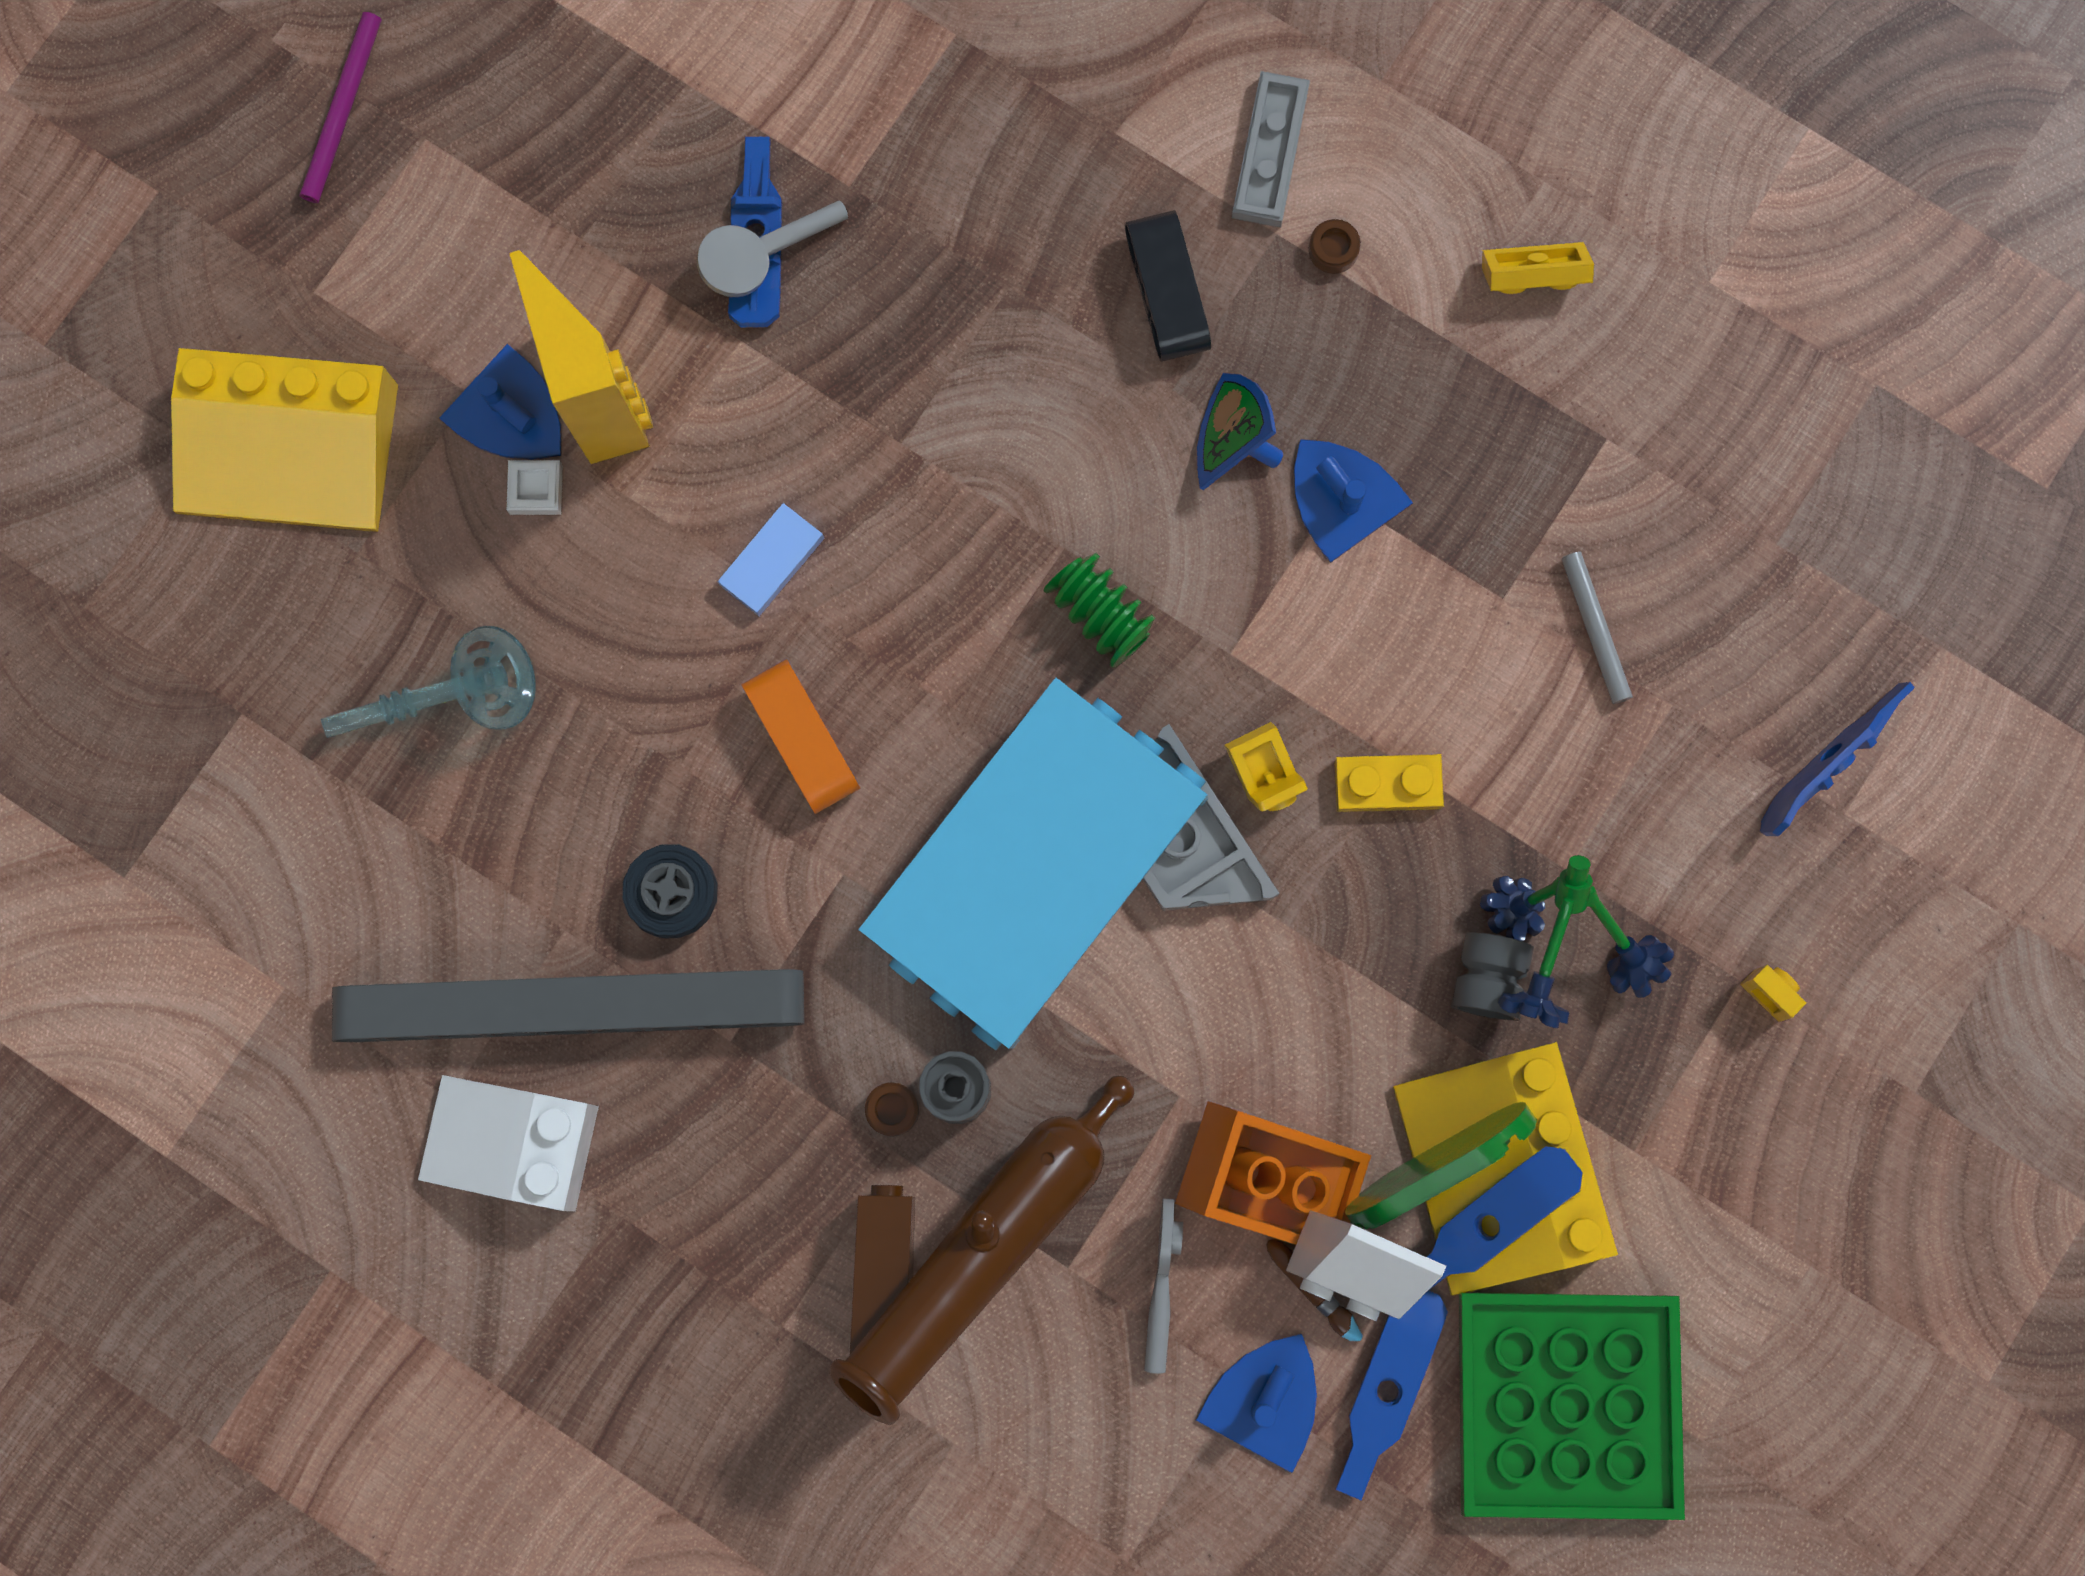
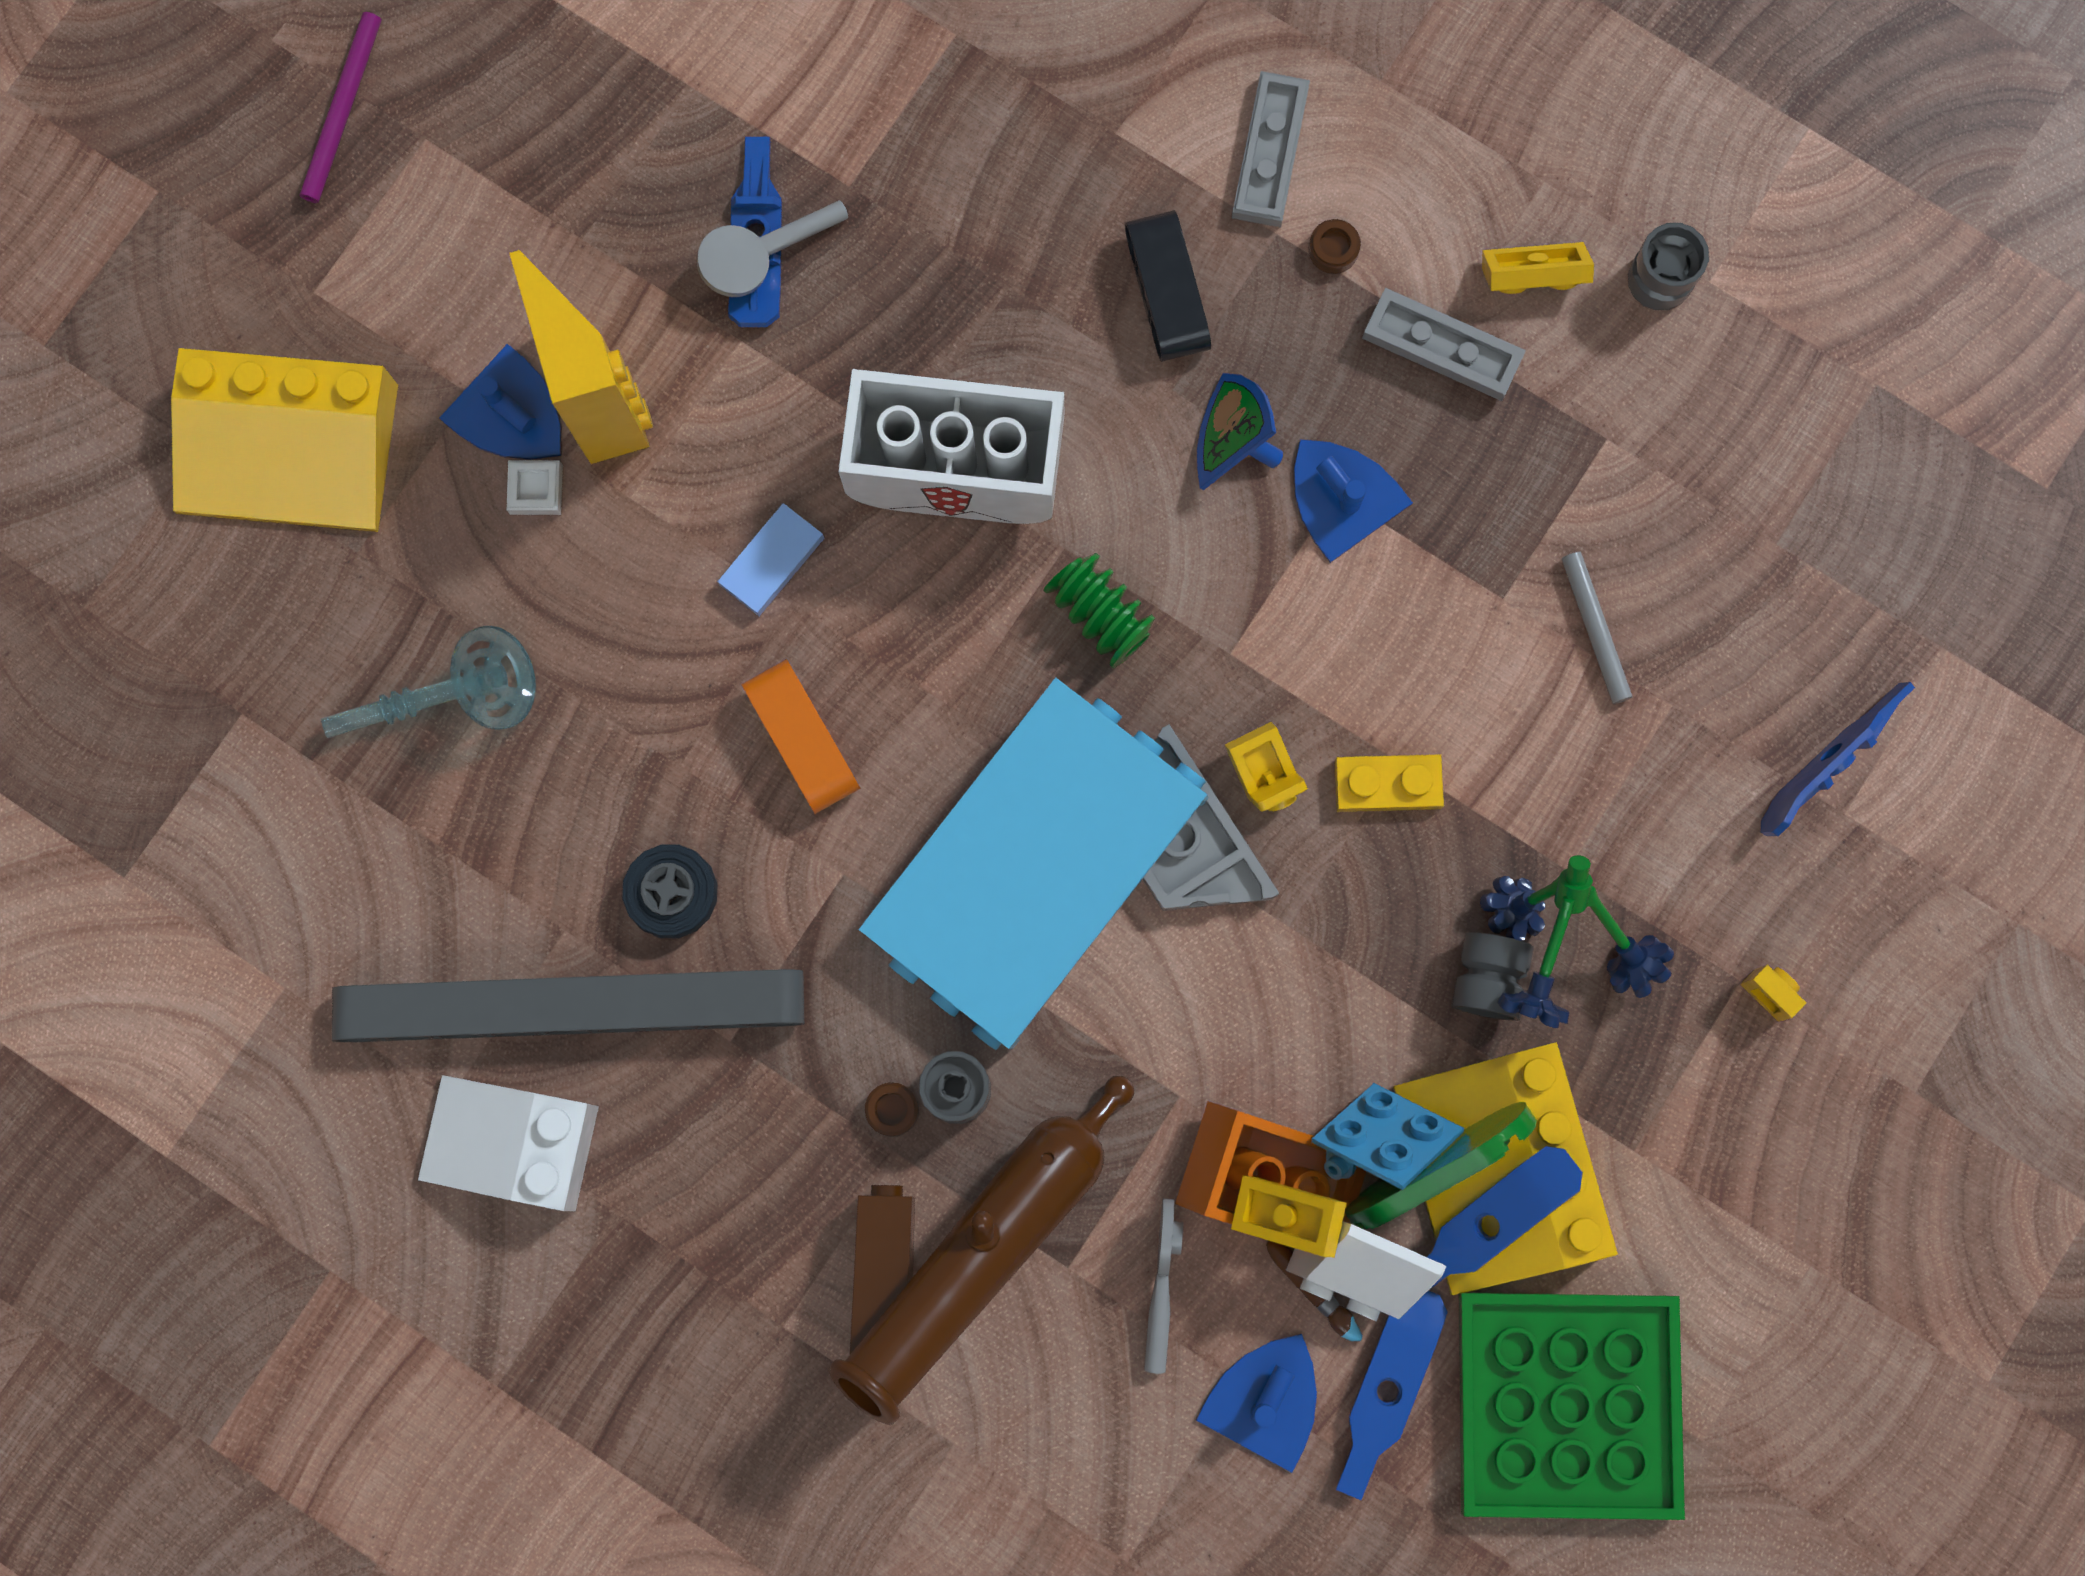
none -> white brick [838,369,1065,524]
none -> yellow plate [1231,1175,1347,1258]
none -> dark azure hinge [1312,1083,1464,1190]
none -> light grey plate [1362,288,1526,401]
none -> dark grey wheel [1628,223,1709,310]

